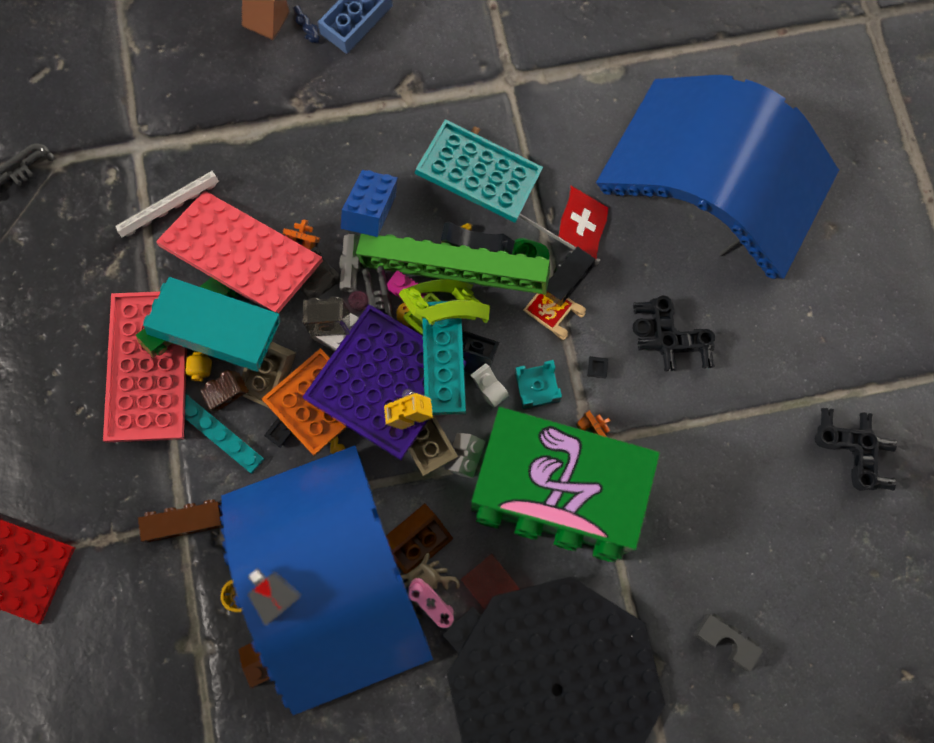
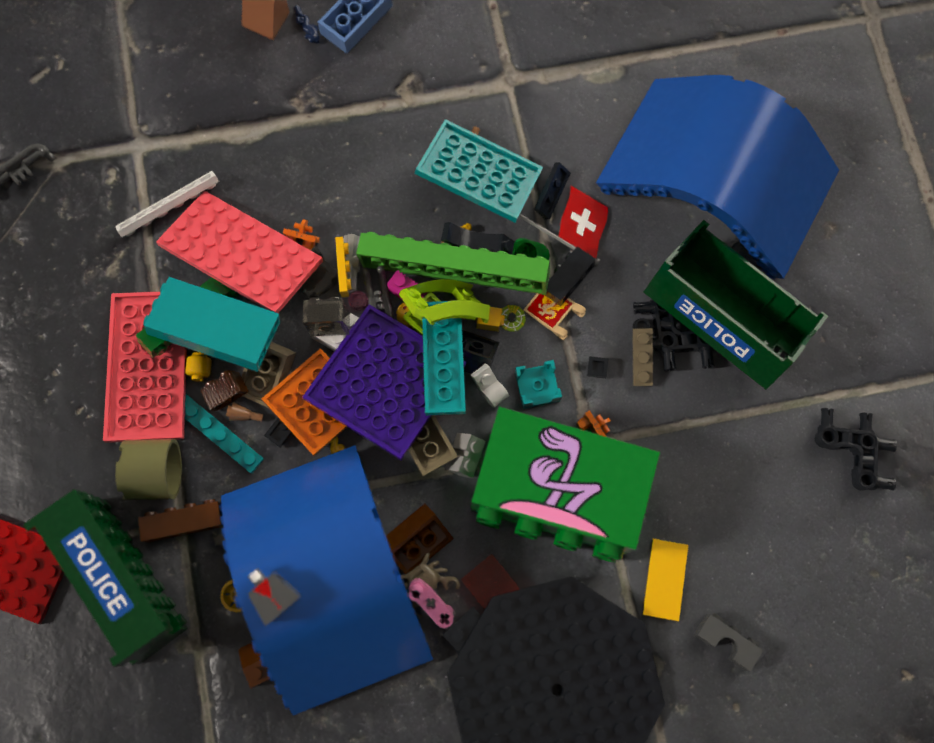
blue brick [341,170,398,237] -> none
yellow piece [384,389,433,430] -> none
none -> dark green piece [23,489,188,667]
none -> olive brick [115,439,182,500]
none -> medium nougat cone [226,402,264,422]
none -> yellow plate [335,237,352,297]
none -> yellow brick [477,307,505,332]
none -> lime piece [501,305,526,332]
none -> black plate [534,162,571,219]
none -> dark tan plate [632,328,653,386]
none -> yellow piece [642,539,688,621]
none -> dark green piece [643,220,828,390]

